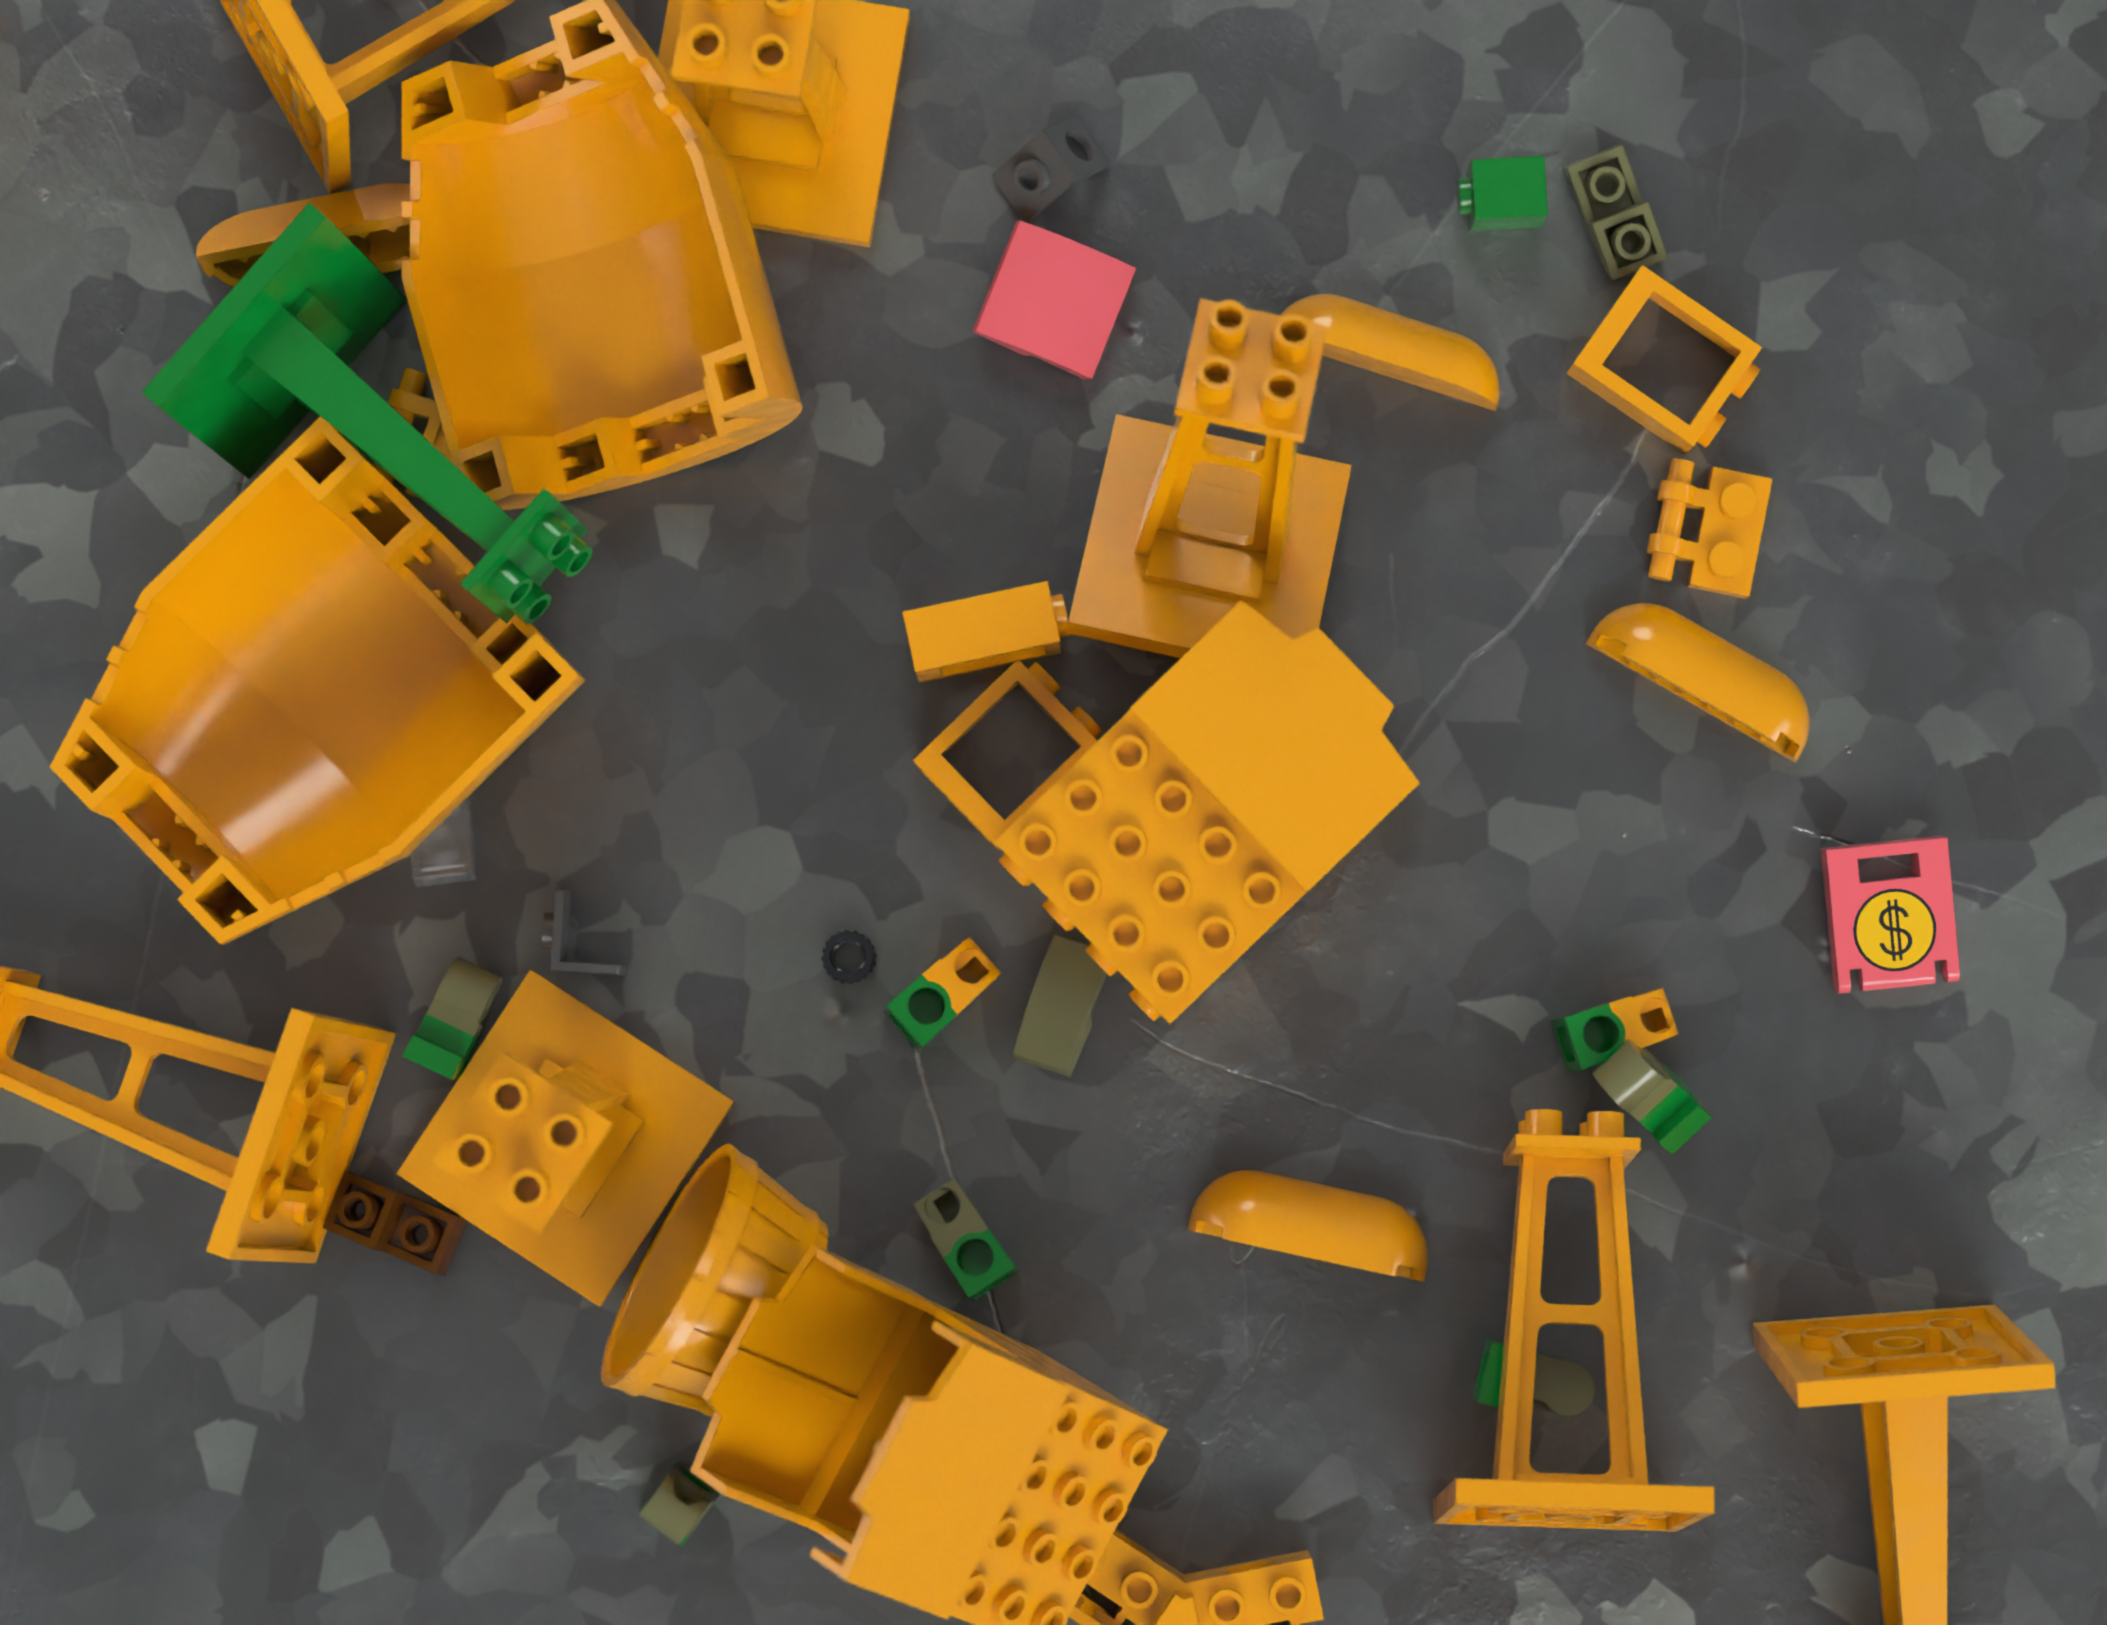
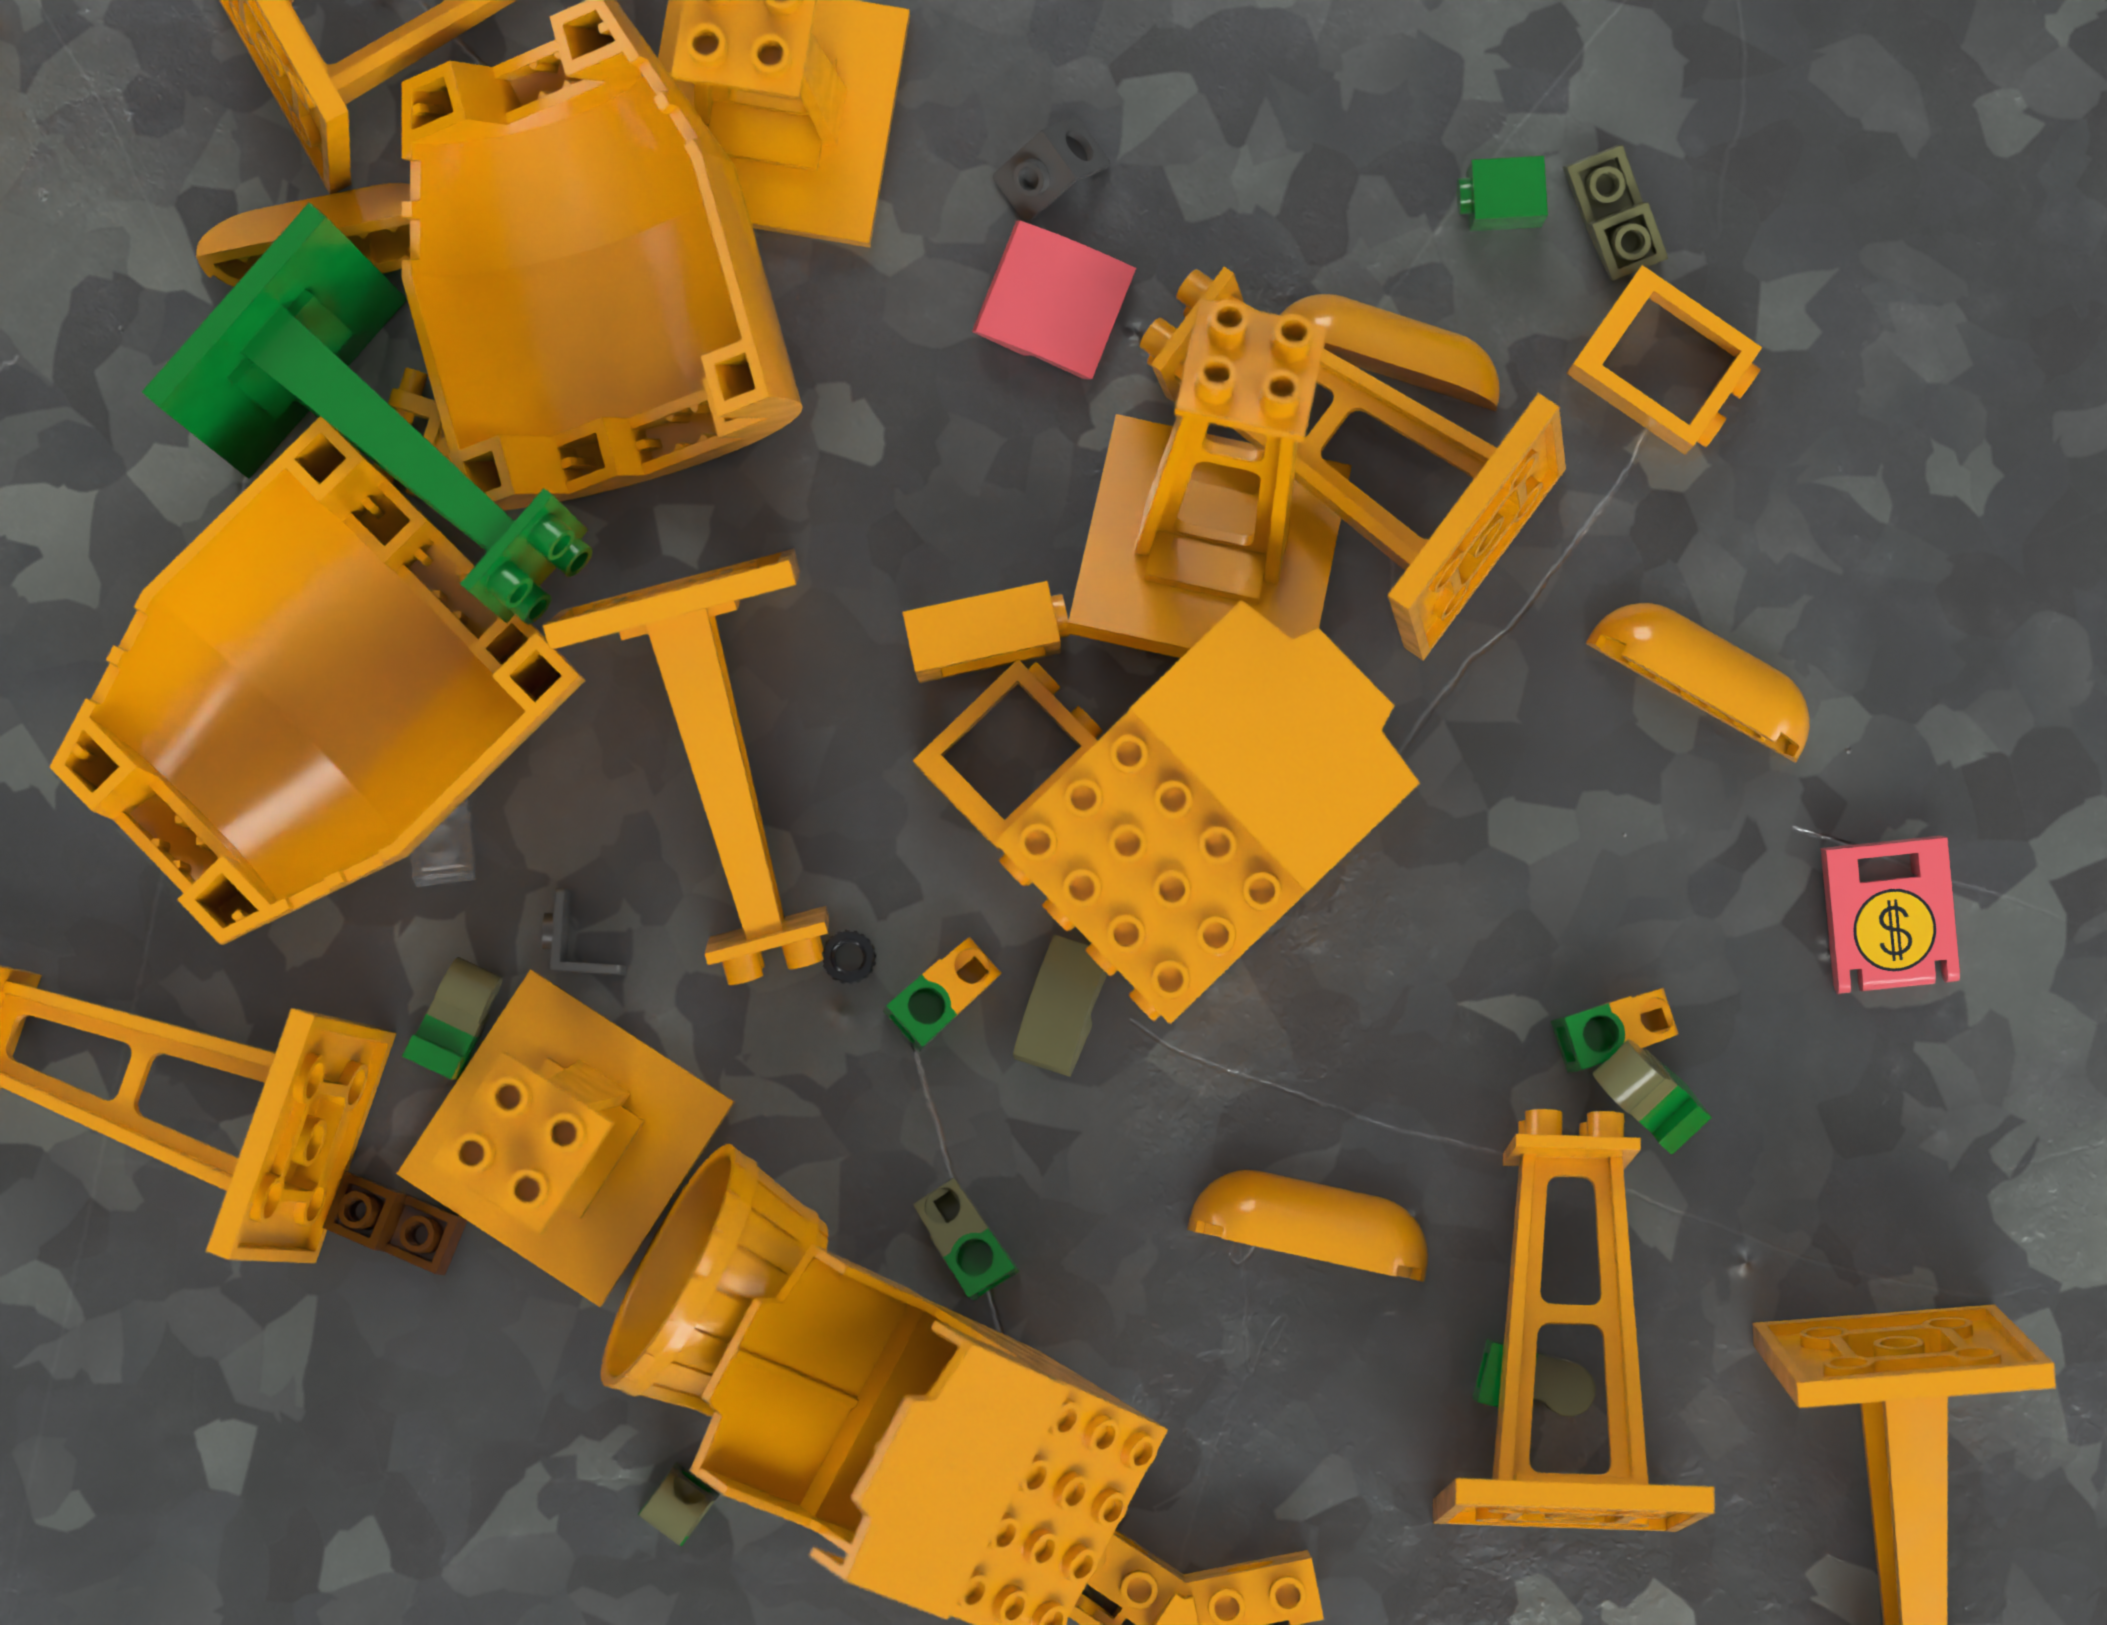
light orange plate [1646,458,1773,599] -> none
none -> light orange piece [543,548,829,985]
none -> light orange piece [1140,267,1566,661]

